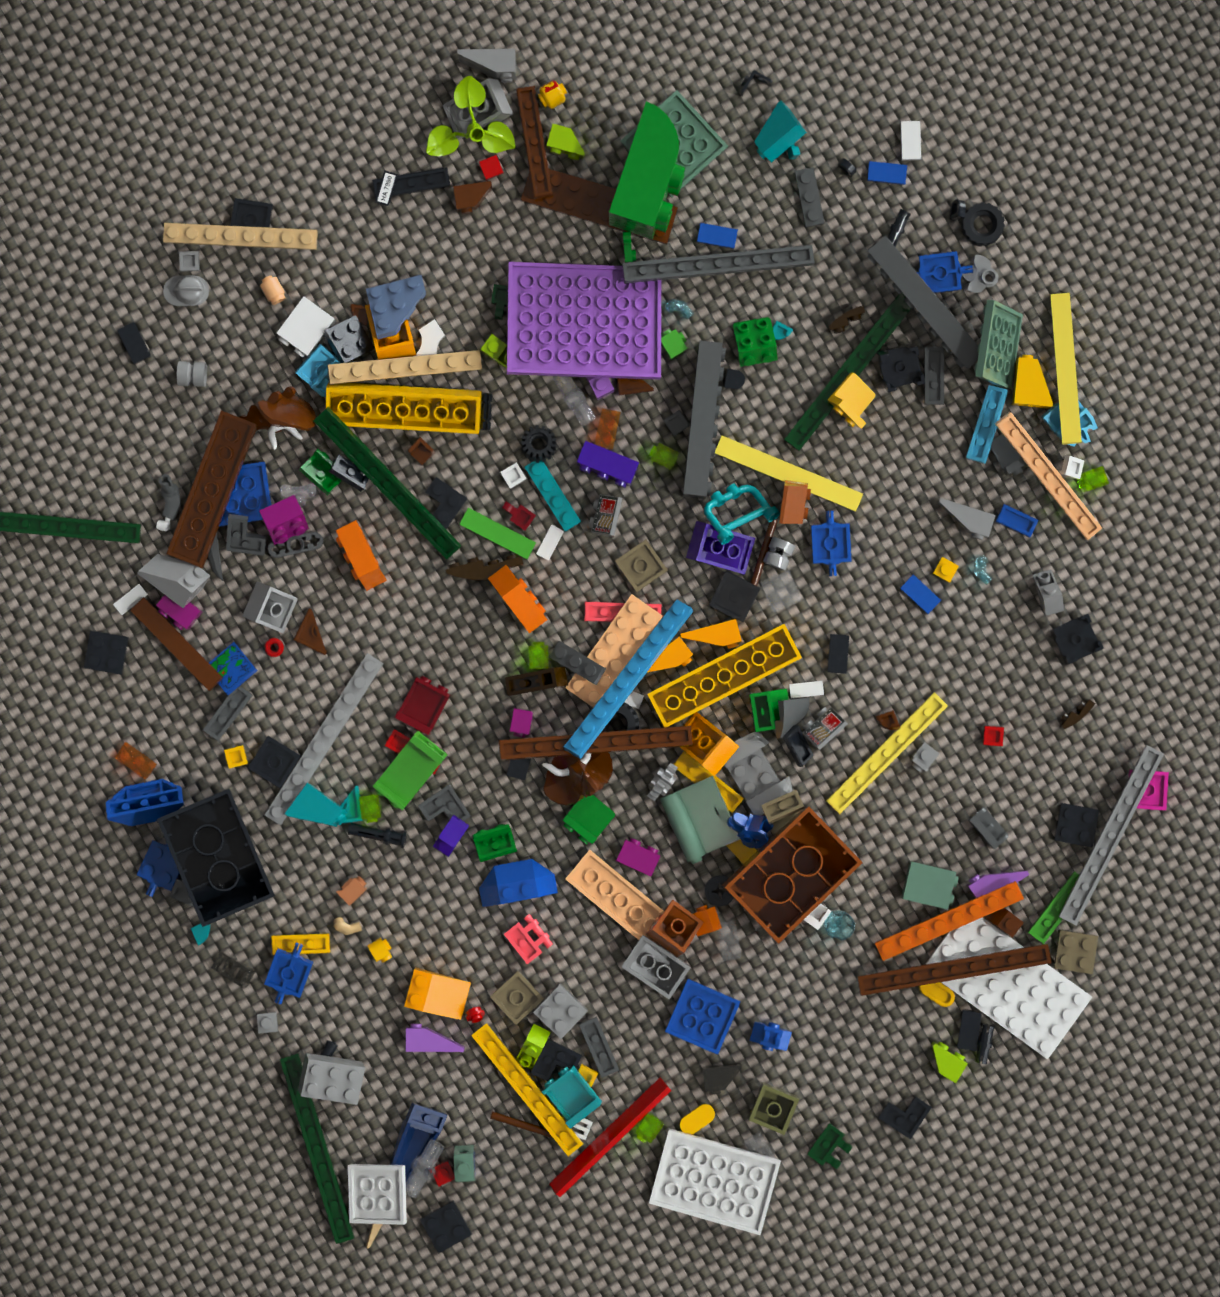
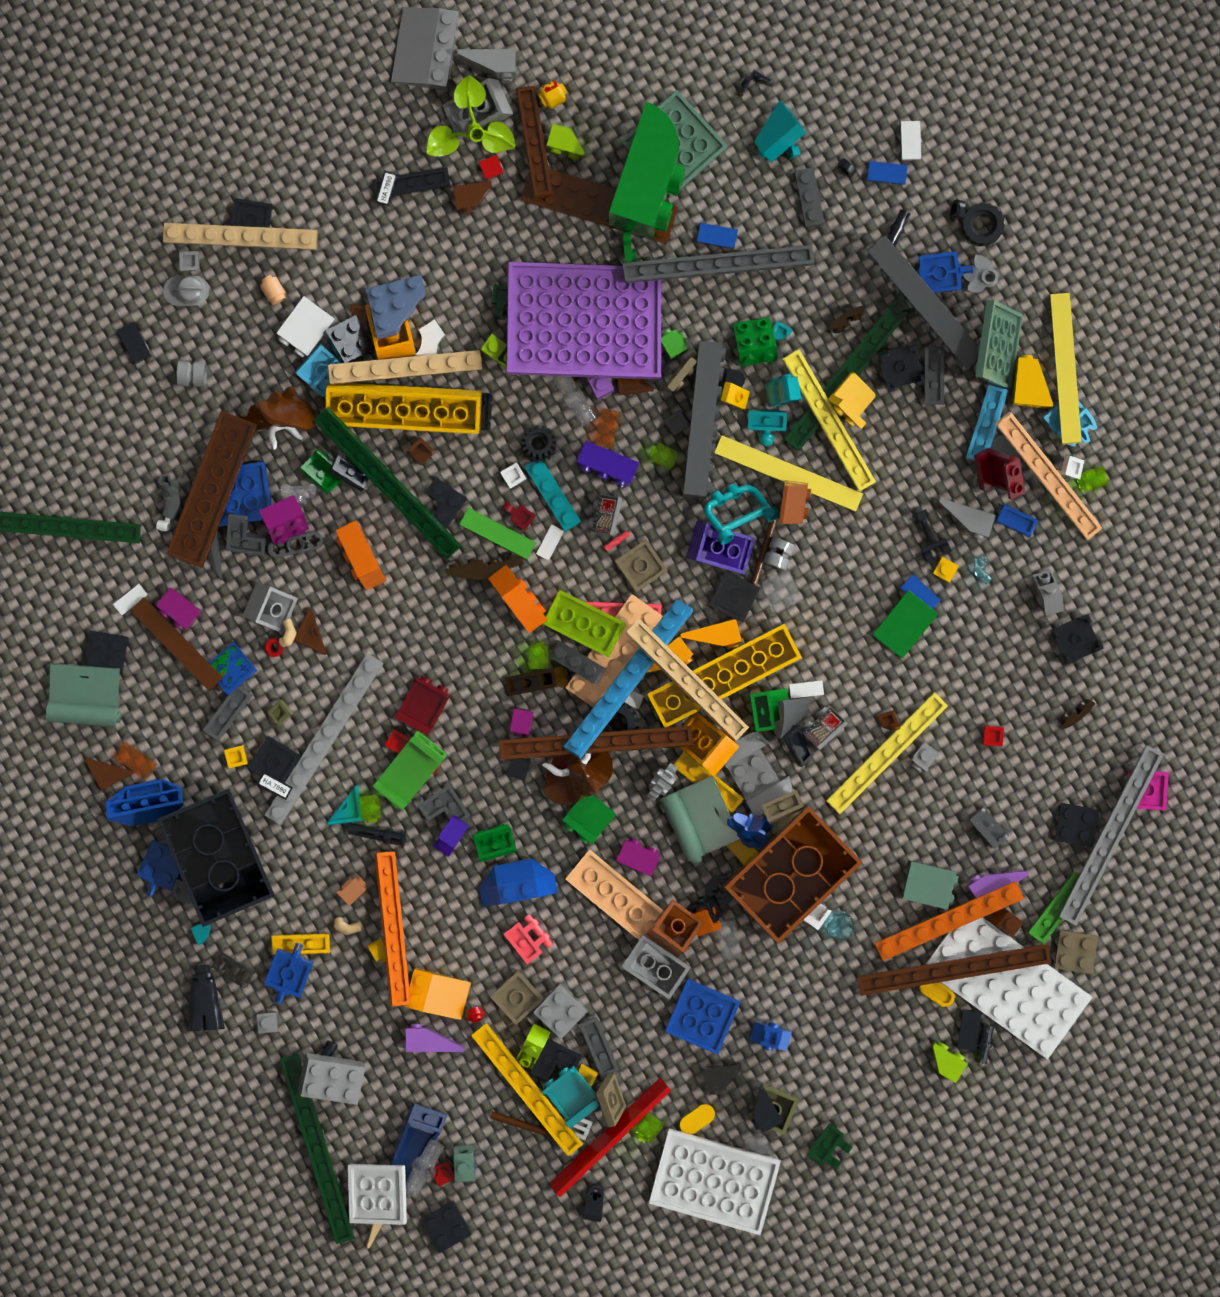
light grey slope [137,554,210,608] -> none
teal slope [285,783,348,827] -> none
clear light blue arm [666,299,694,320] -> none
blue plate [811,511,852,576] -> none
black tile [827,634,850,674] -> none
black plate [878,1096,932,1139] -> none
none -> sand green door [46,664,121,727]
none -> reddish brown tile [85,758,134,791]
none -> black piece [187,964,225,1032]
none -> sticker [257,772,293,800]
none -> olive tile [267,700,294,727]
none -> tan arm [279,618,296,647]
none -> orange plate [374,852,411,1007]
none -> light grey slope [391,7,460,91]
none -> lime plate [543,590,627,658]
none -> black piece [582,1183,604,1222]
none -> dark tan plate [596,1073,626,1127]
none -> coral piece [603,531,631,551]
none -> tan plate [625,619,749,742]
none -> dark tan plate [663,357,697,393]
none -> black bracket [687,895,723,923]
none -> yellow plate [721,382,750,410]
none -> teal plate [748,409,787,447]
none -> black slope [751,1086,783,1134]
none -> teal brick [765,374,801,407]
none -> light yellow tile [782,349,876,492]
none -> green tile [873,590,939,659]
none -> black bar [912,509,952,563]
none -> dark red panel [974,448,1025,500]

